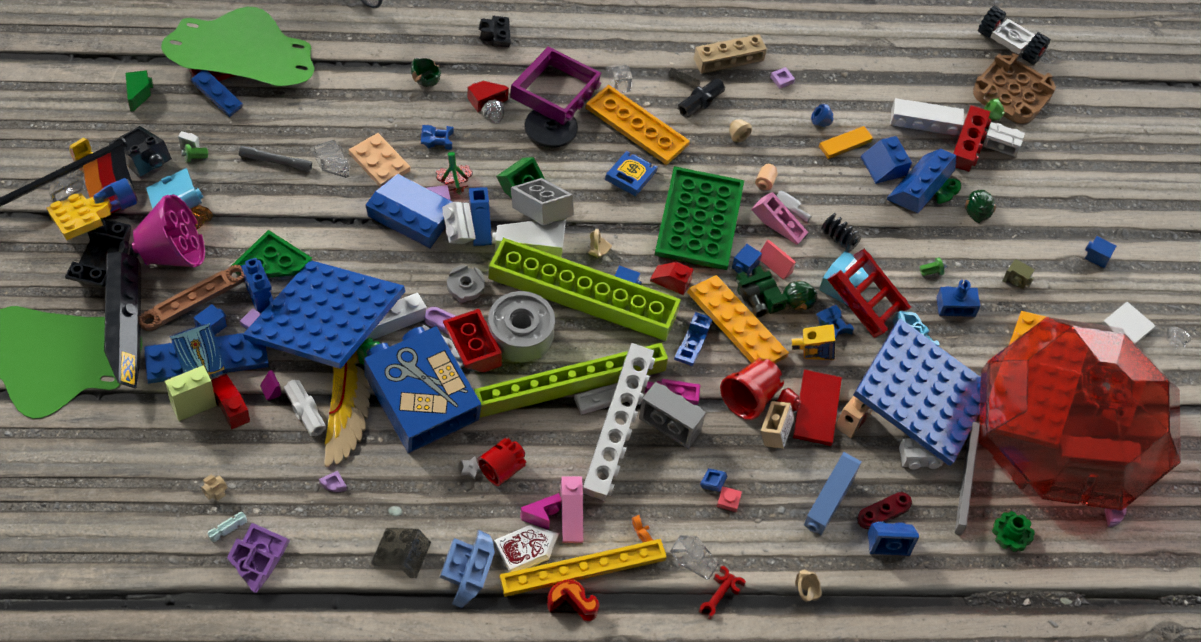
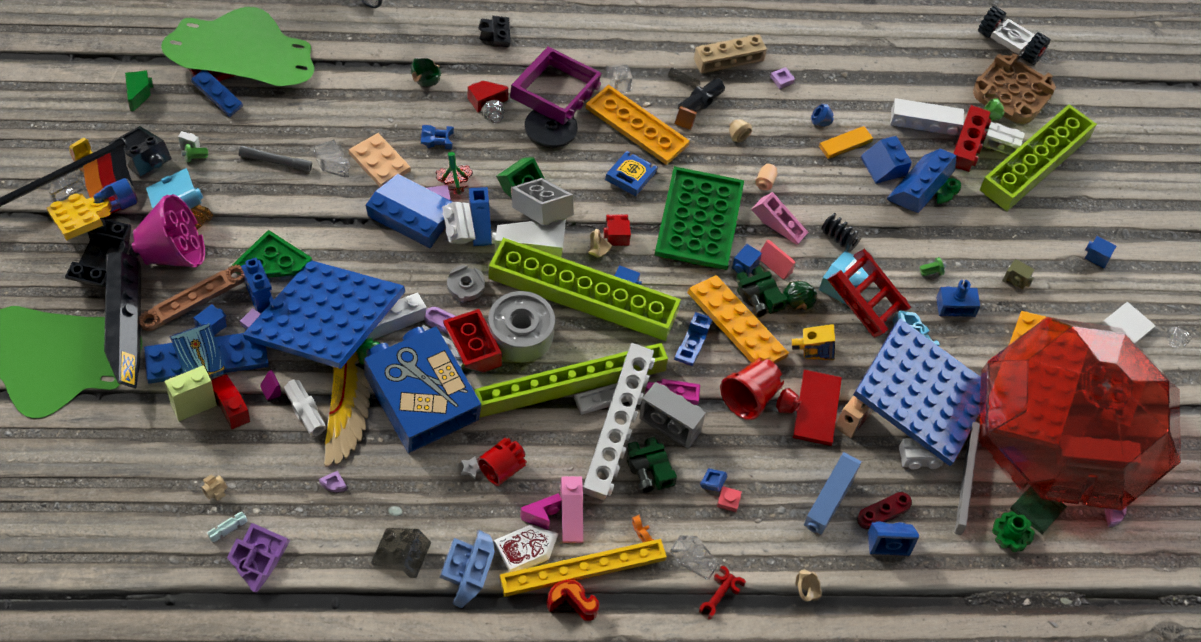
red slope [650,262,694,296] -> none
tan brick [761,401,794,449] -> none
light grey piece [776,191,812,222] -> none
blue piece [816,305,854,340] -> none
dark green hair [965,189,996,223] -> none
none -> red brick [603,214,631,246]
none -> dark green hips [627,437,677,493]
none -> dark orange tile [674,106,697,130]
none -> lime brick [979,104,1097,211]
none -> clear green tile [1010,481,1067,535]

